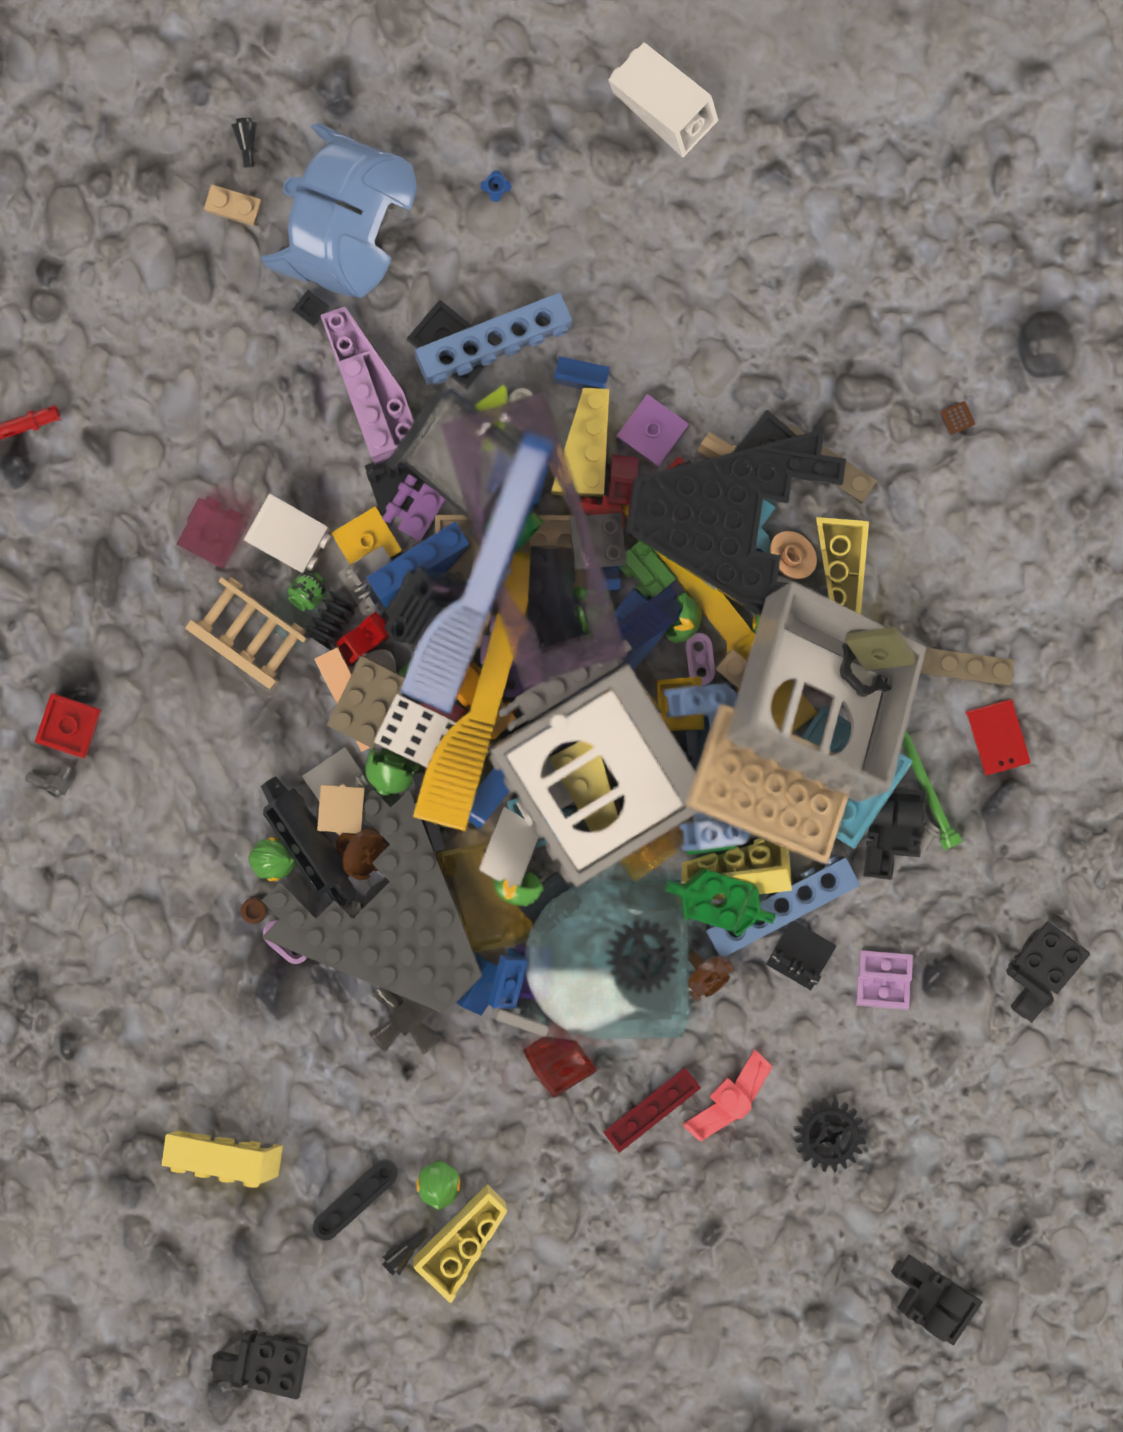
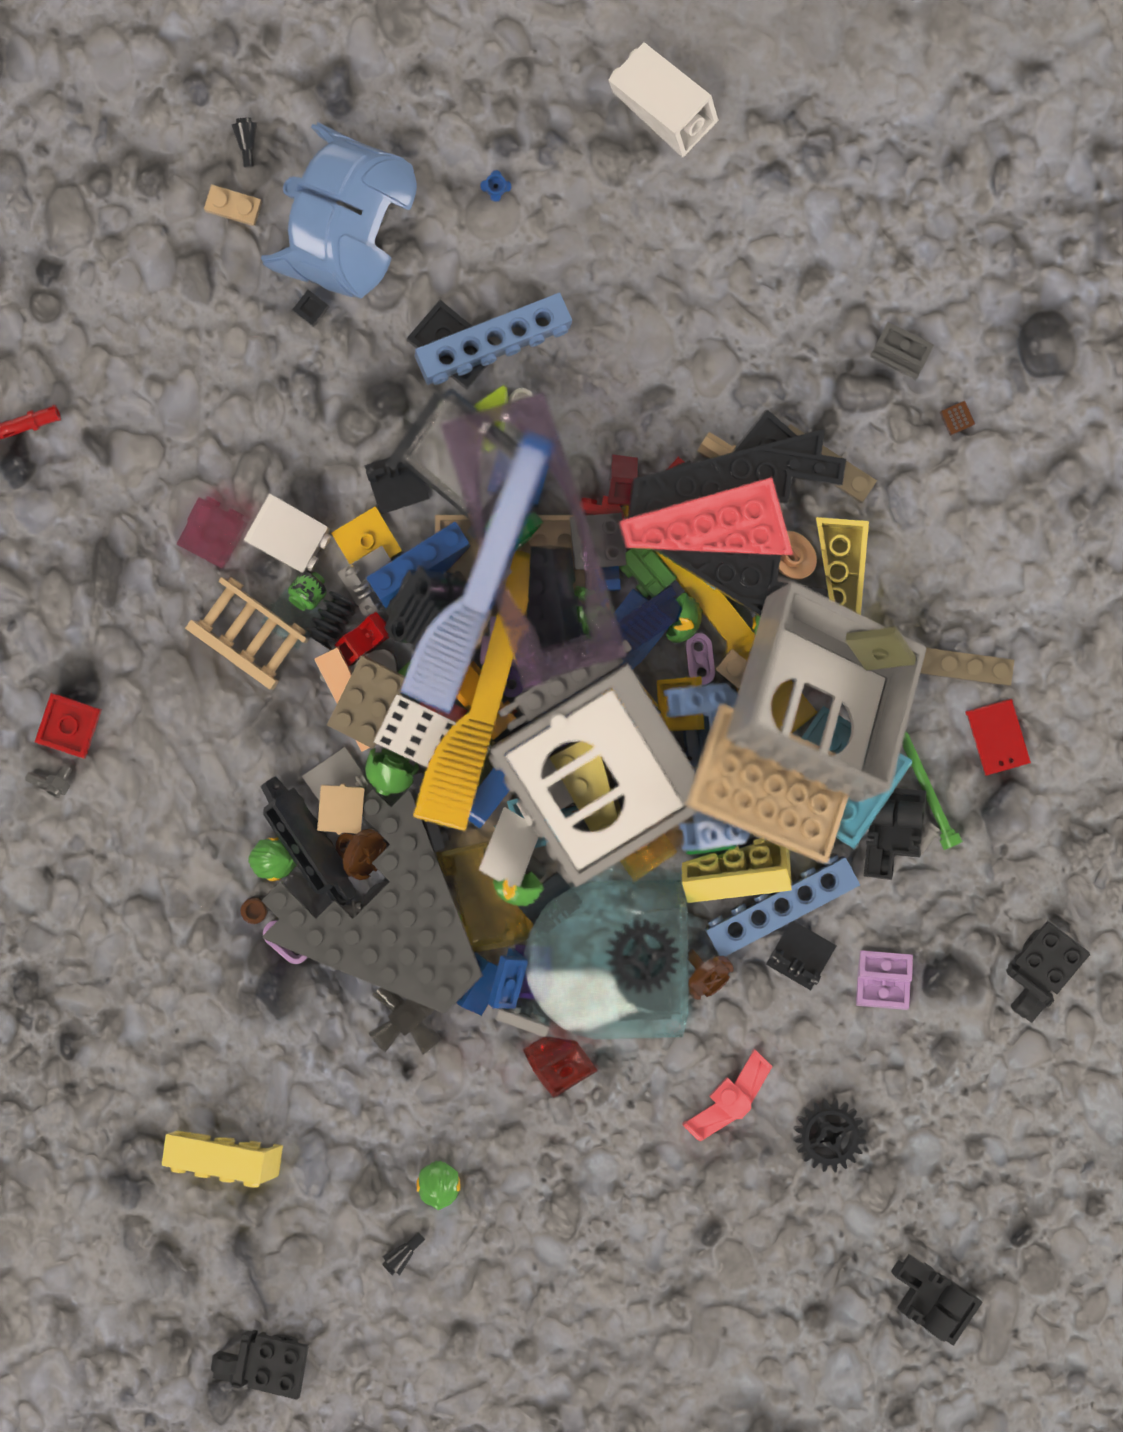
black plate [313,1159,398,1241] -> none
lavender wedge [320,306,414,465] -> none
medium lavender plate [382,474,445,541] -> none
light yellow wedge [413,1184,507,1303] -> none
light yellow wedge [552,388,609,498] -> none
blue panel [554,356,610,389] -> none
dark red plate [603,1066,701,1153] -> none
medium lavender plate [617,394,689,467] -> none
green plate [665,868,776,936] -> none
black helmet [840,643,891,697] -> none
none -> coral wing [619,478,793,555]
none -> dark grey plate [870,322,934,380]

